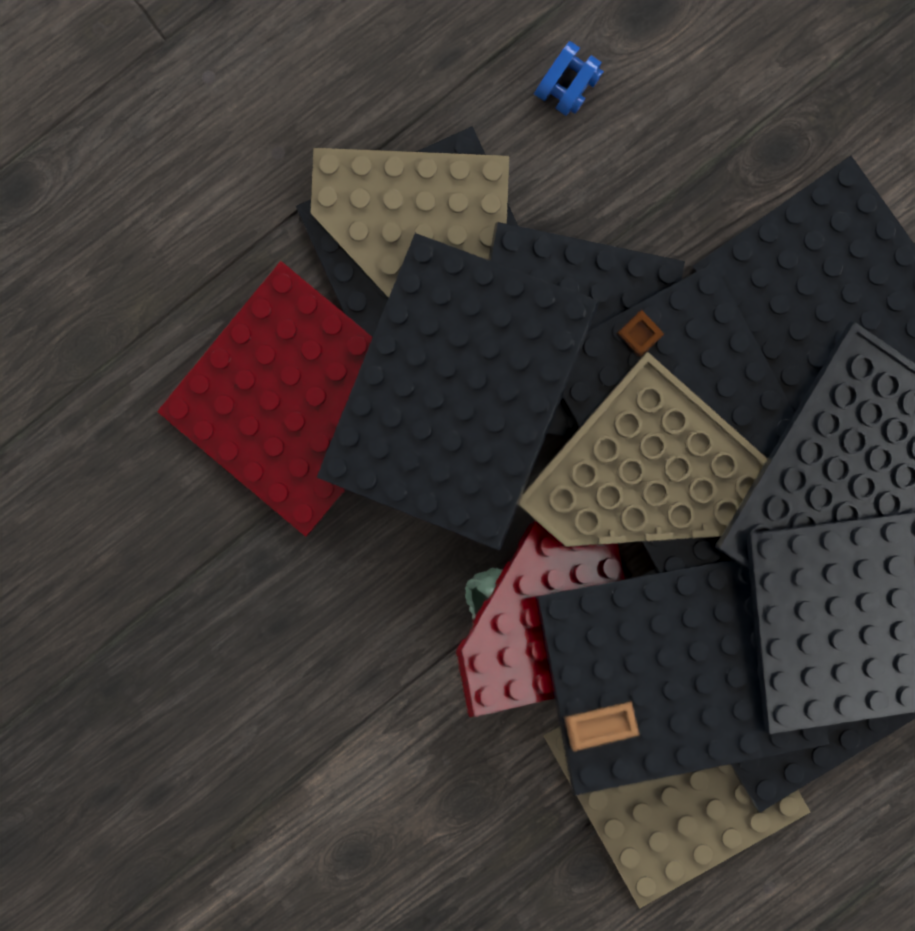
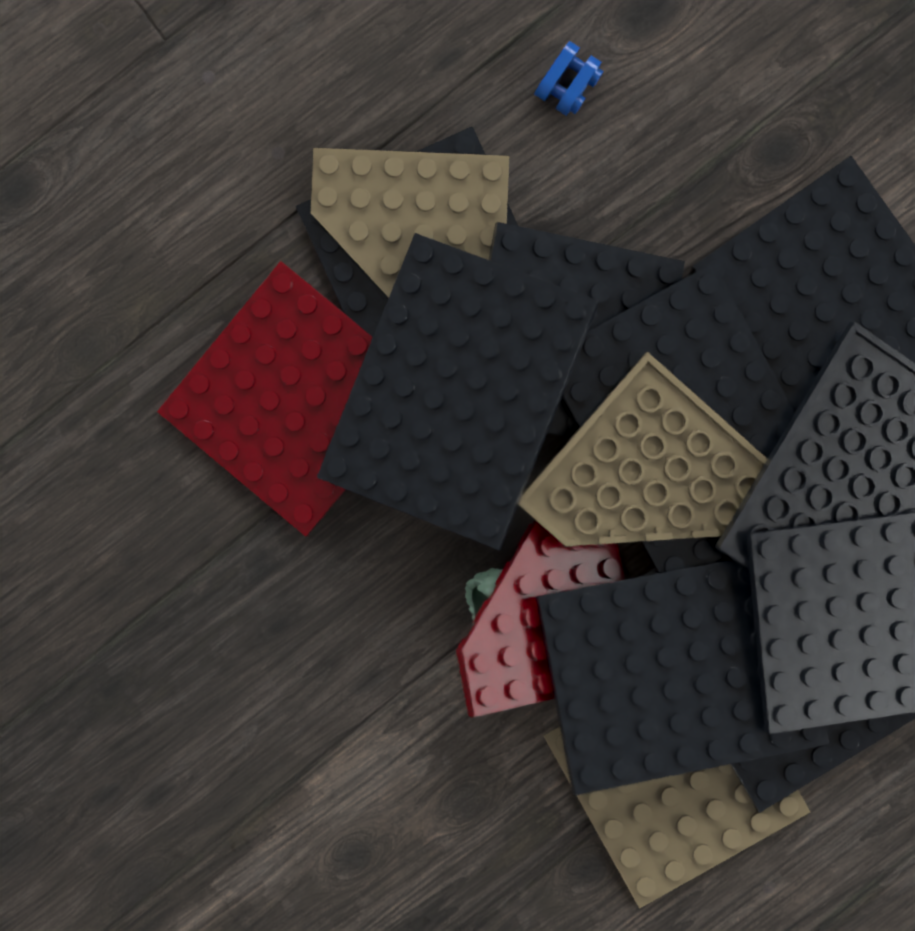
medium nougat tile [565,702,639,751] -> none
reddish brown tile [617,310,664,357] -> none

